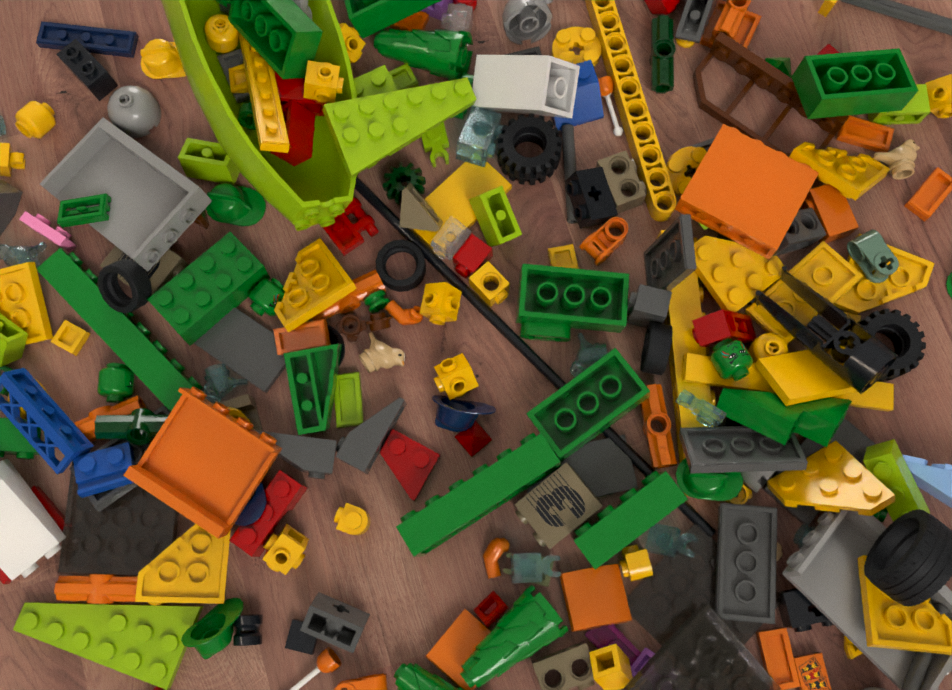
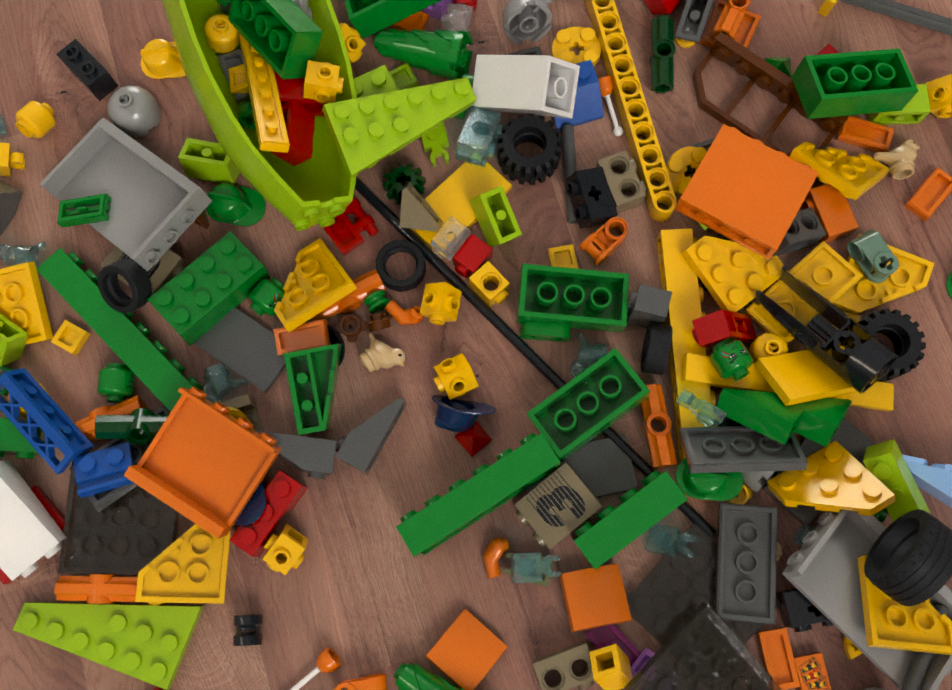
bright pink plate [19,211,77,253] -> none
dark blue tile [36,21,139,58] -> none
green piece [181,598,244,659] -> none
black tile [285,619,318,655] -> none
dark grey brick [300,592,370,653] -> none
lime tile [334,372,364,428] -> none
yellow plate [334,503,371,535] -> none
red wing [379,429,440,501] -> none
green cone [460,585,569,688] -> none
red slope [474,590,508,627] -> none
yellow plate [619,544,653,582] -> none
dark grey tile [644,214,697,291] -> none

